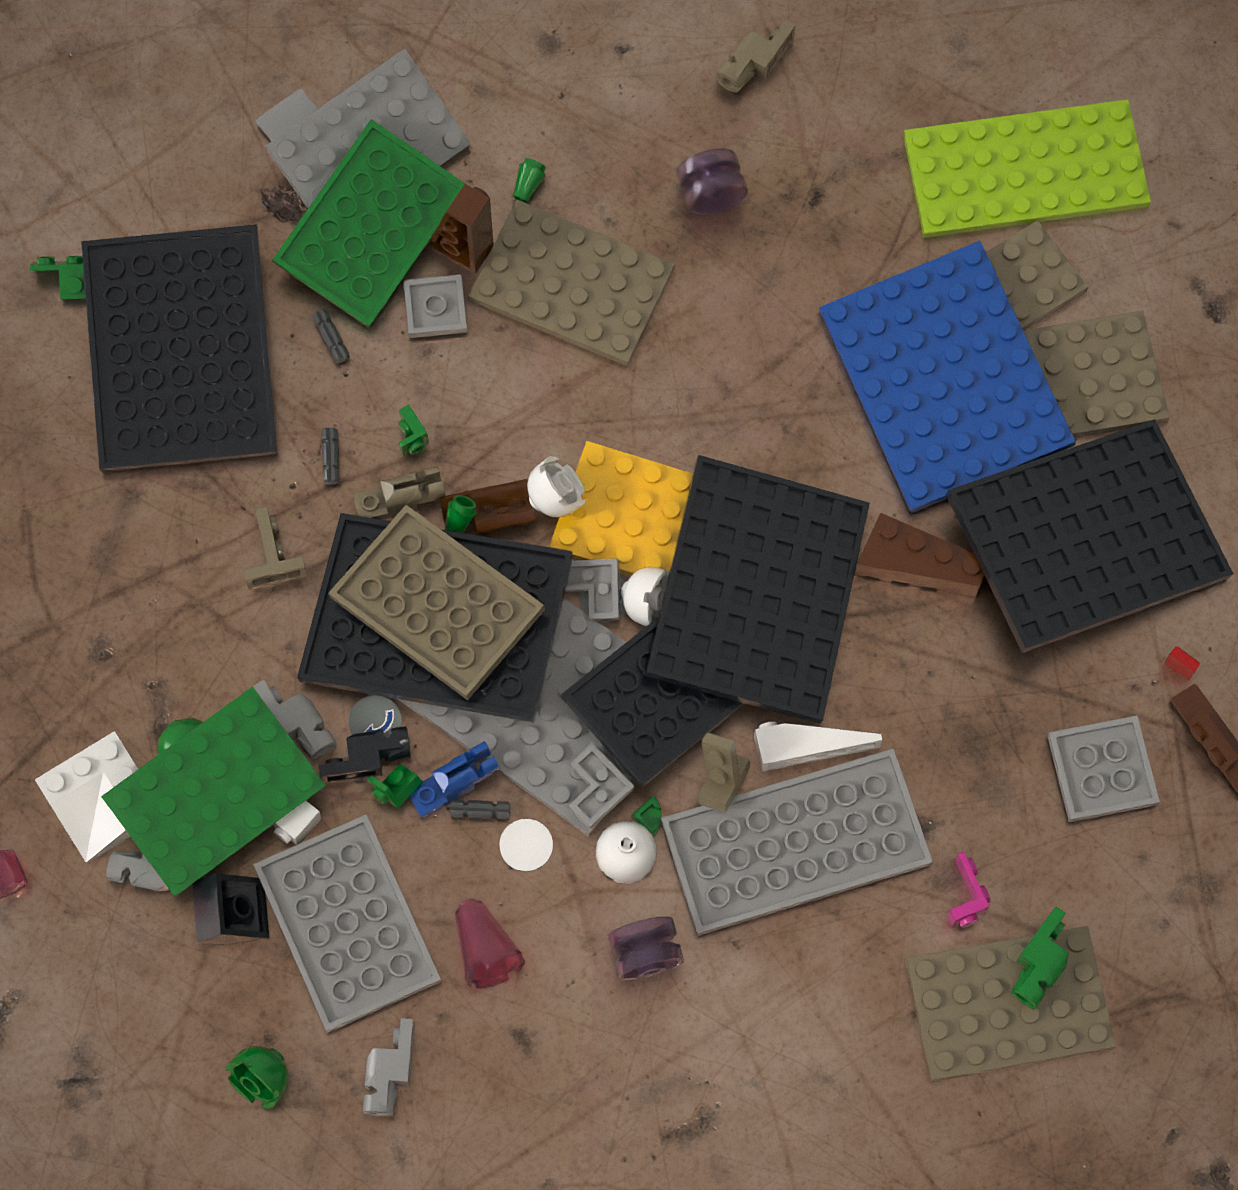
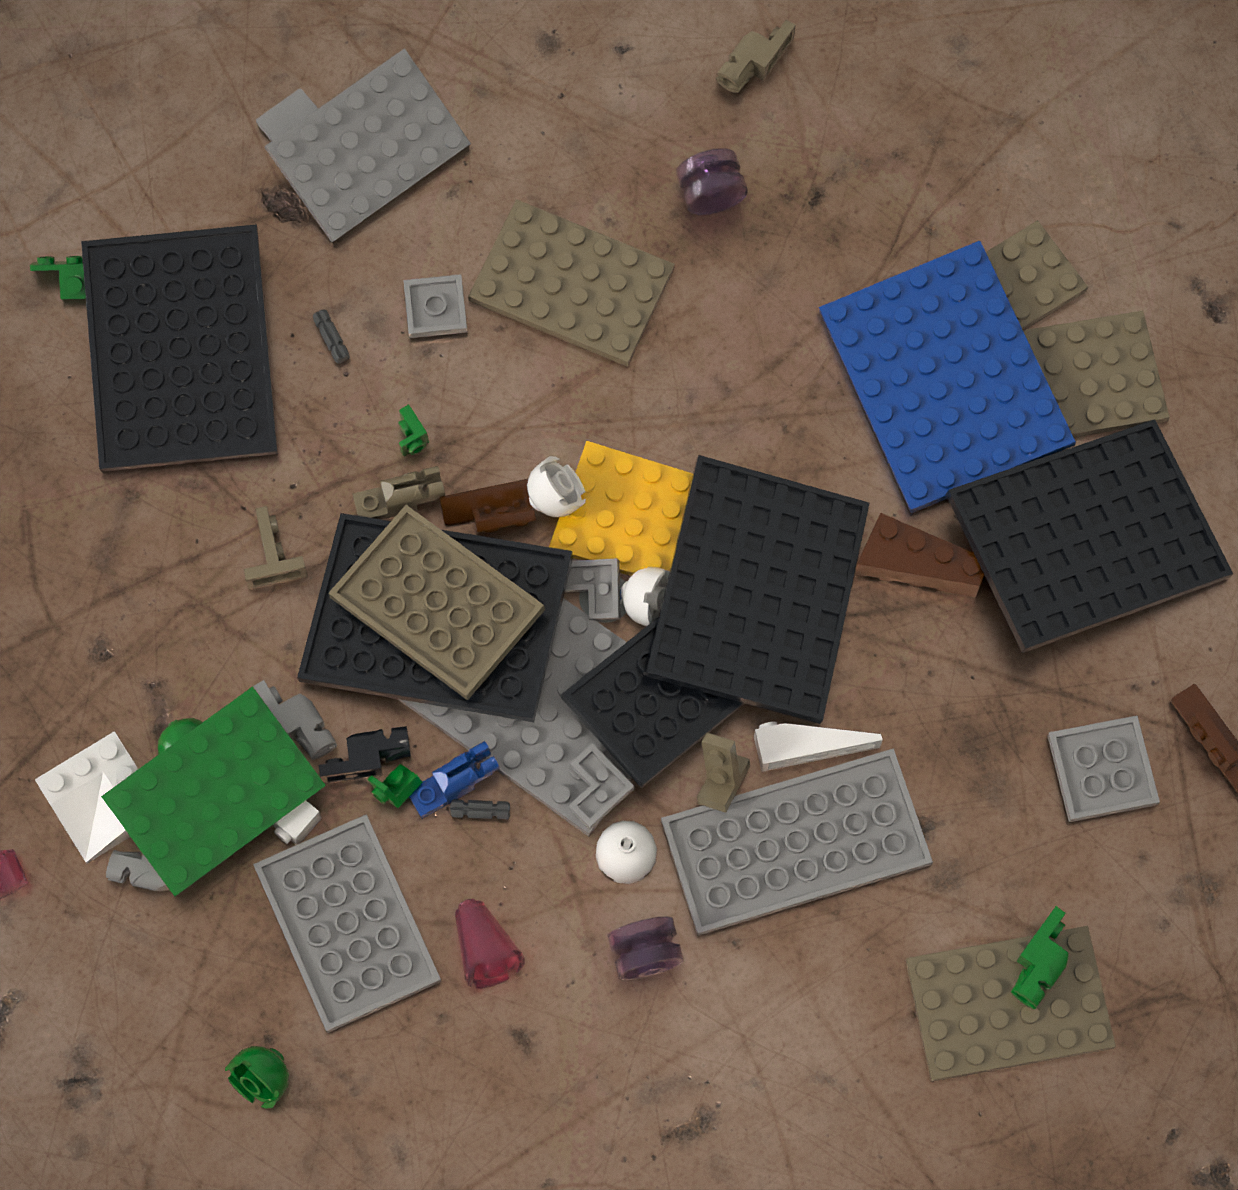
black slope [193,873,269,945] -> none
green plate [272,119,467,328] -> none
dark grey axle [322,428,339,485] -> none
light grey sticker [349,695,402,739] -> none
light grey plate [362,1018,415,1116] -> none
reddish brown wedge [427,184,494,274] -> none
green cone [445,495,477,533] -> none
white sticker [499,819,553,871] -> none
green cone [512,158,546,203] -> none
green tile [631,795,662,838] -> none
lime plate [903,99,1151,238] -> none
dark pink bracket [947,851,991,928] -> none
red tile [1165,646,1200,680] -> none

